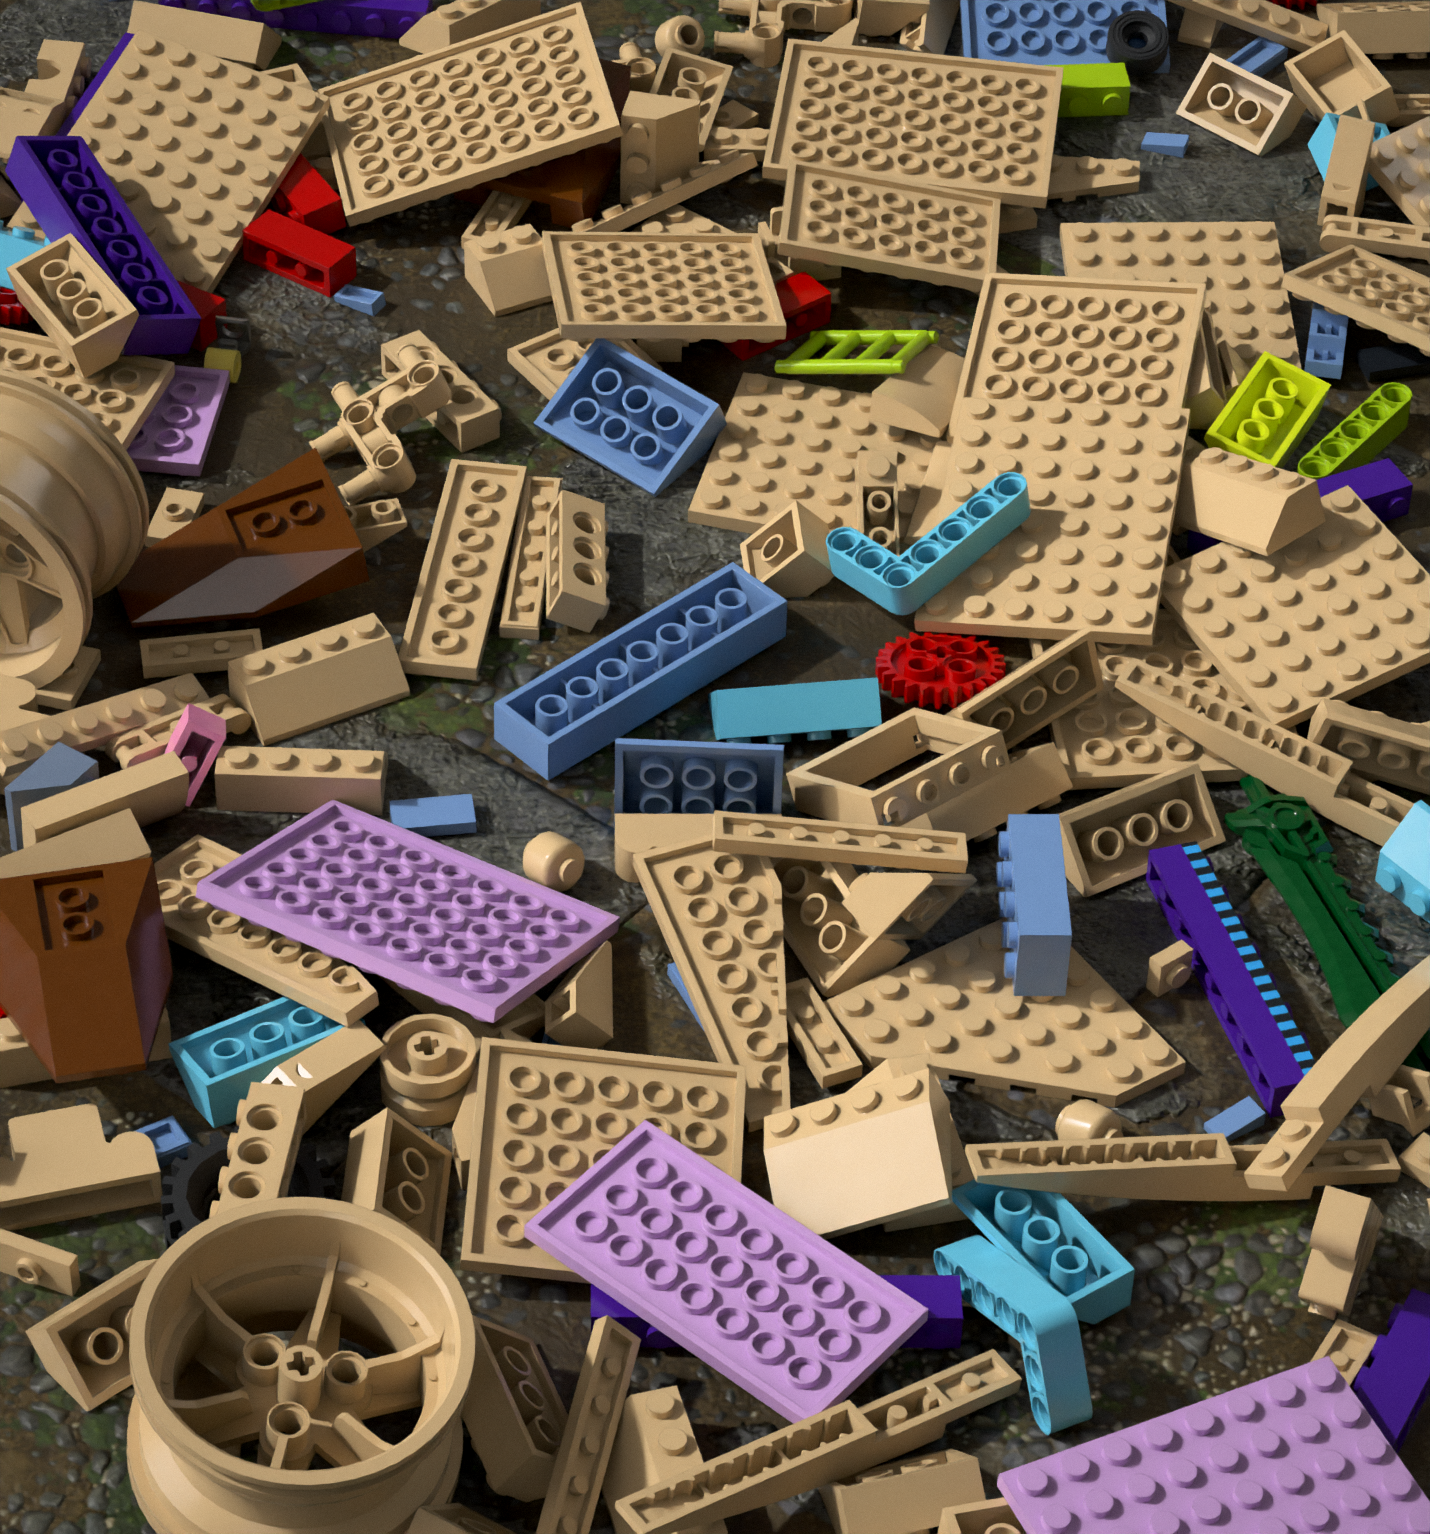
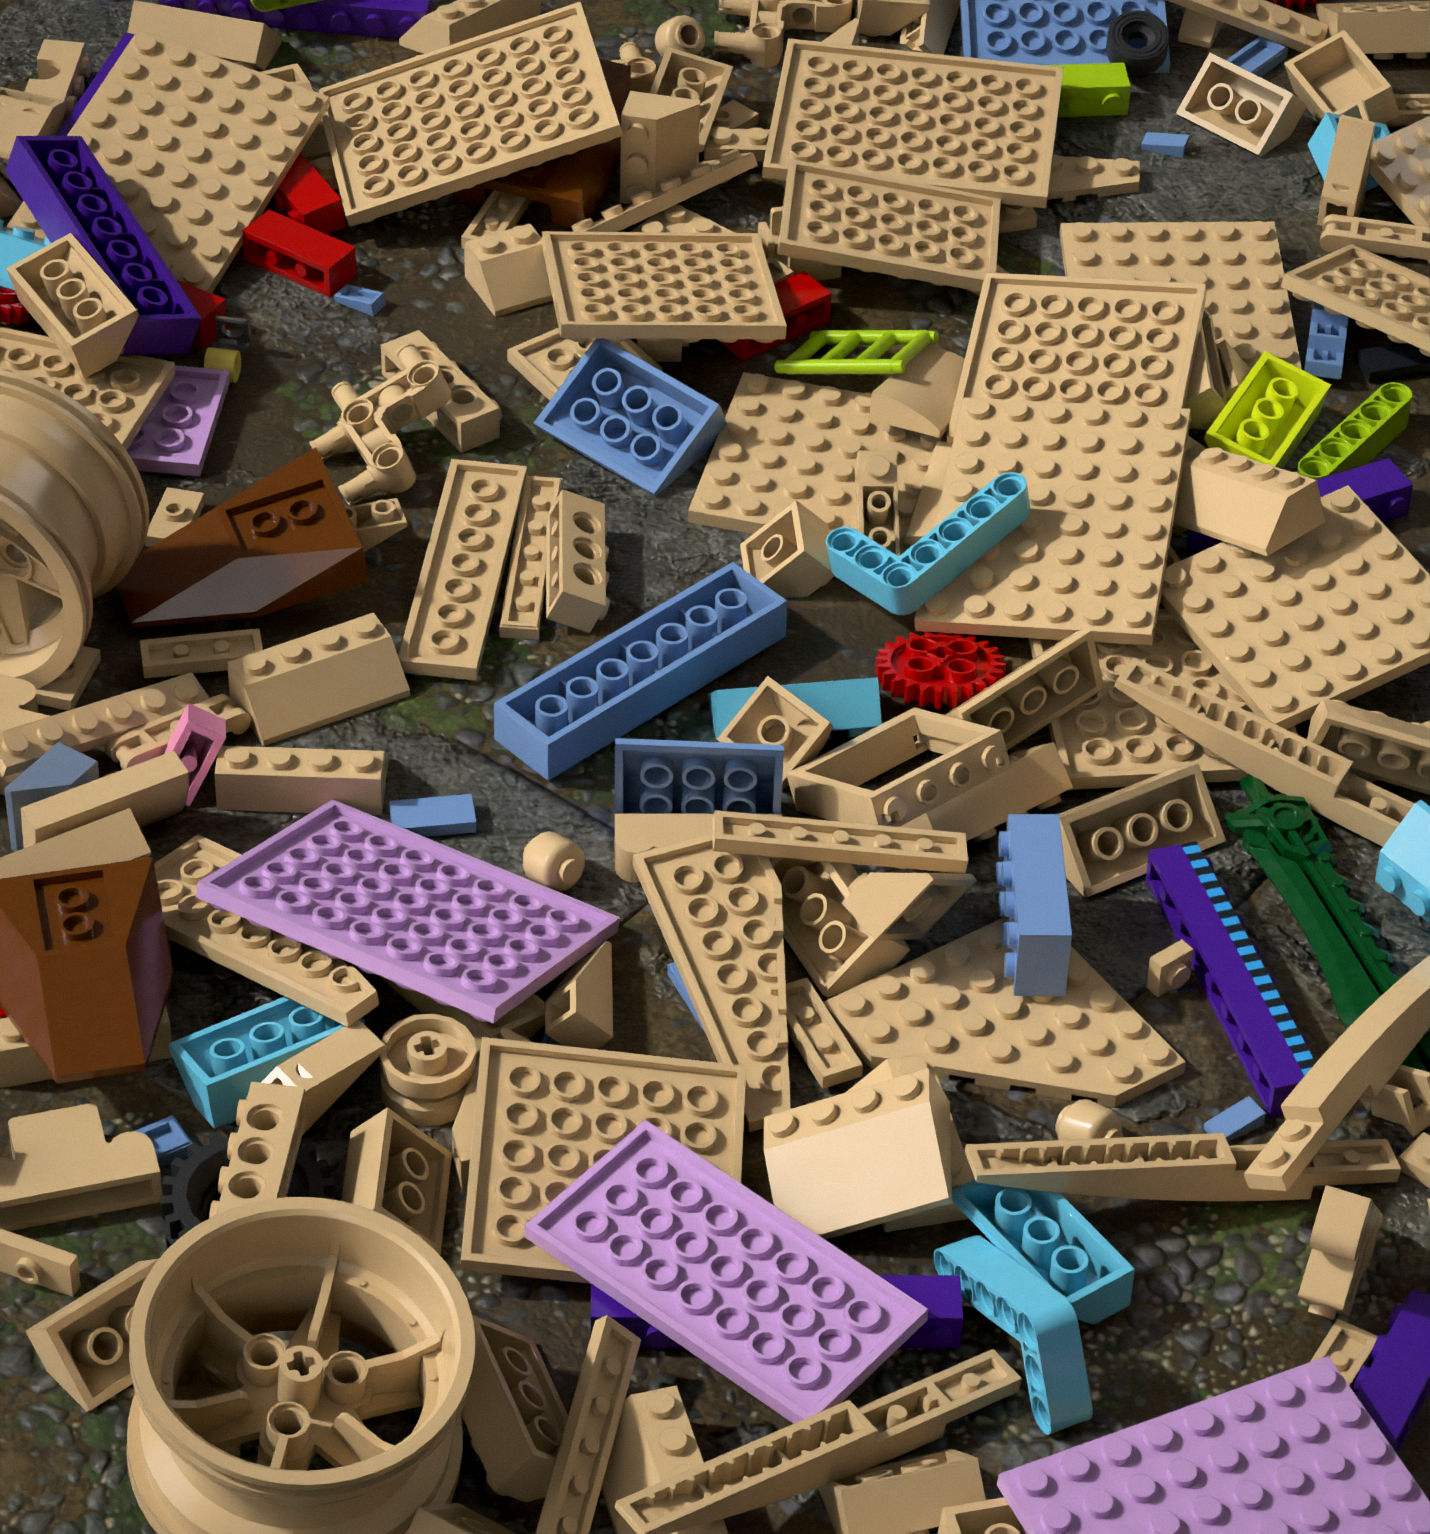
none -> tan slope [717,676,833,790]

